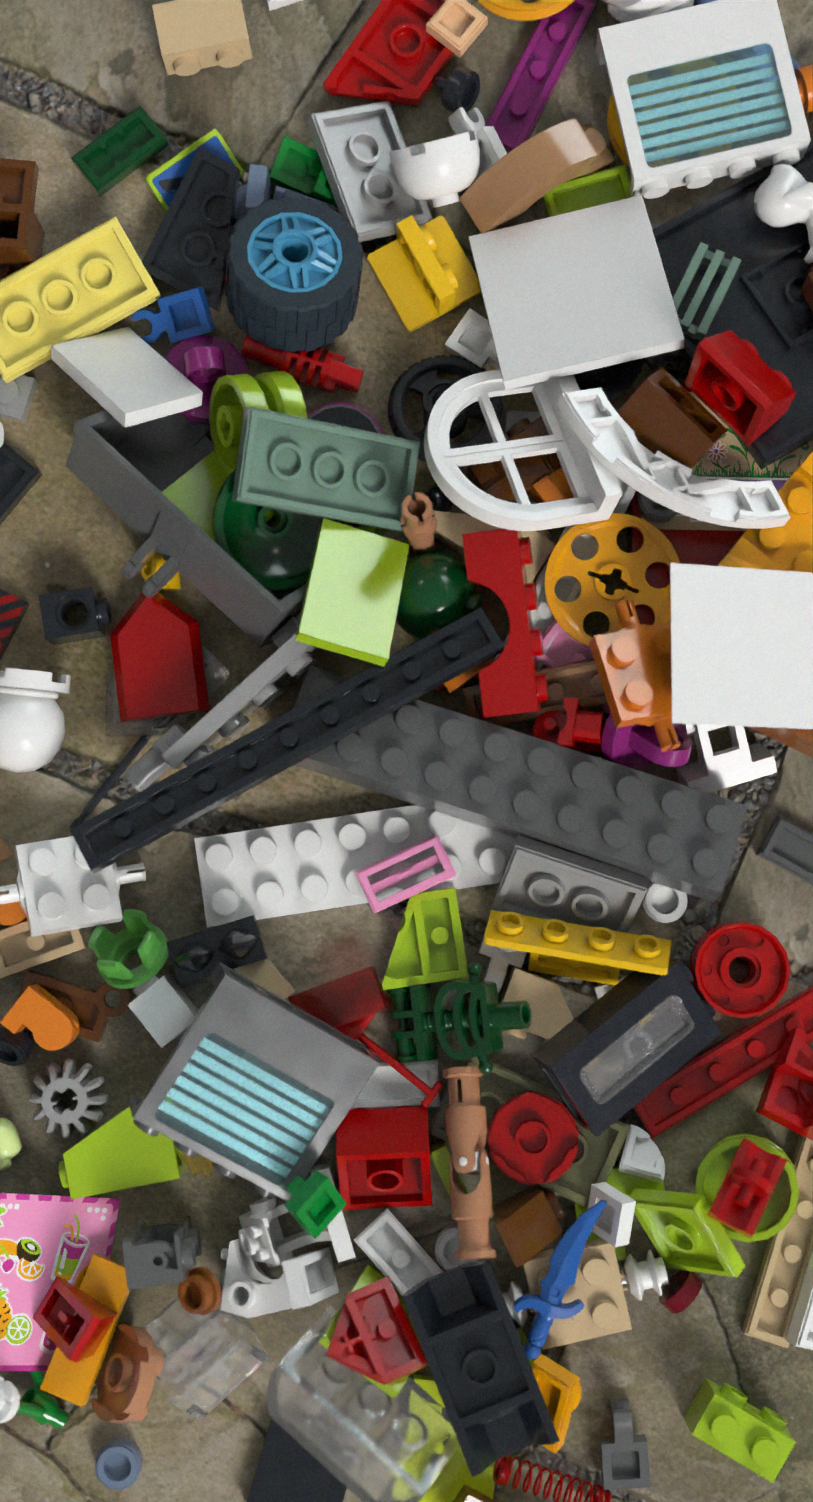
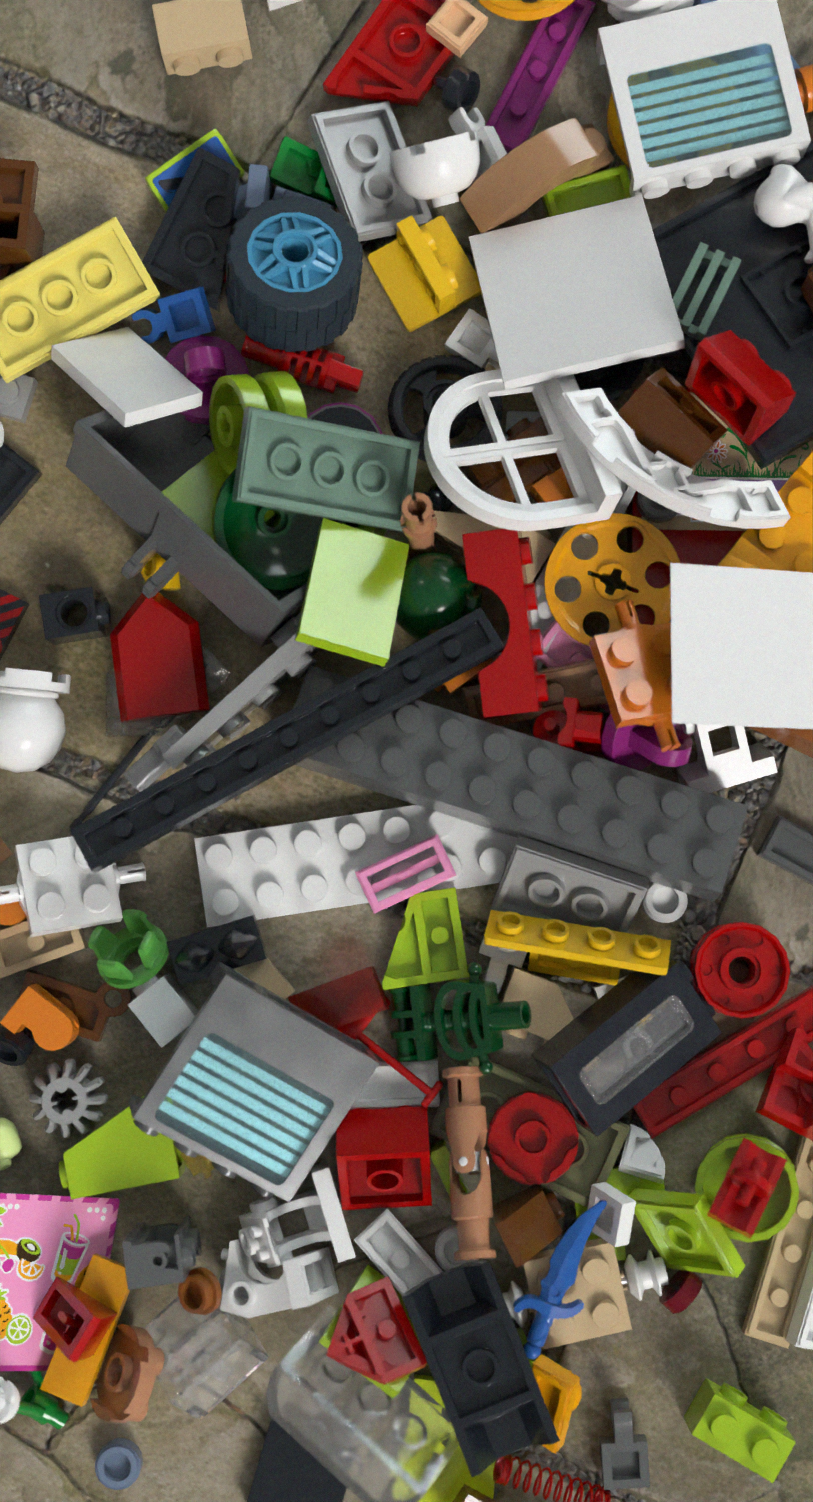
dark green plate [71,105,169,197] -> none
green tile [284,1170,347,1239] -> none

